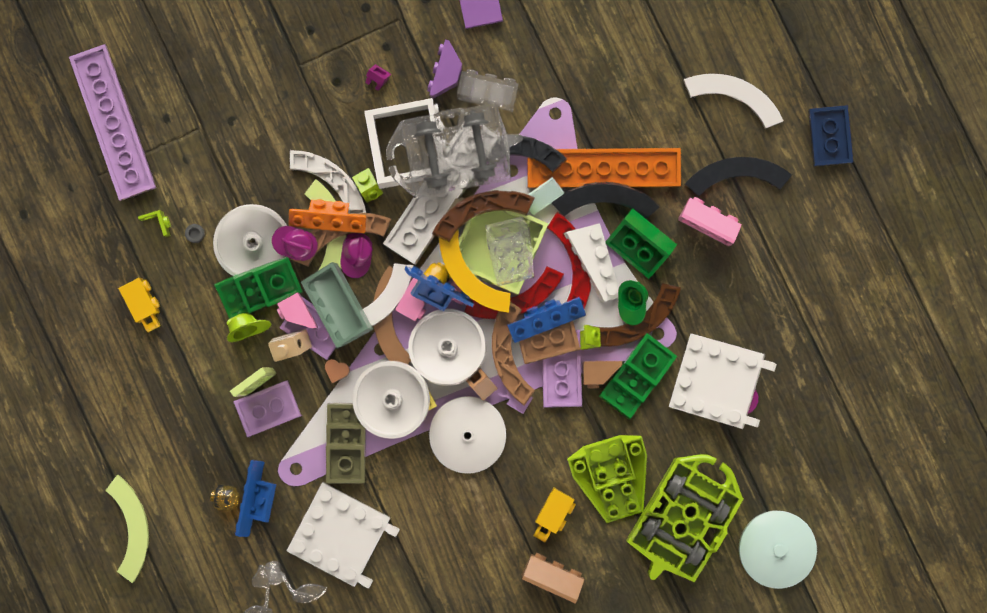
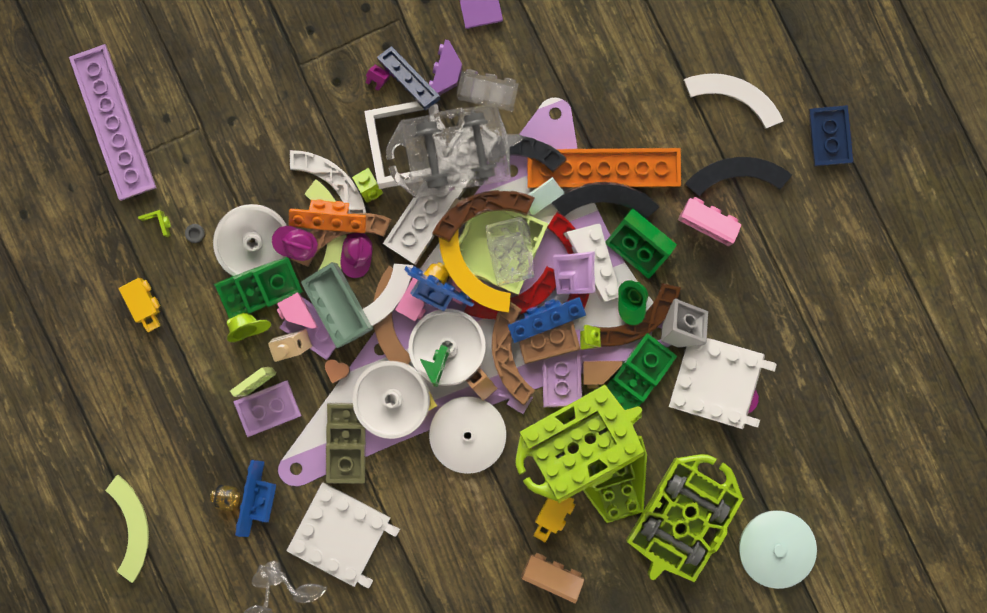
none -> plate [377,46,440,111]
none -> green slope [420,345,450,387]
none -> lime piece [516,385,644,503]
none -> lavender plate [553,251,596,294]
none -> light grey slope [661,299,708,347]

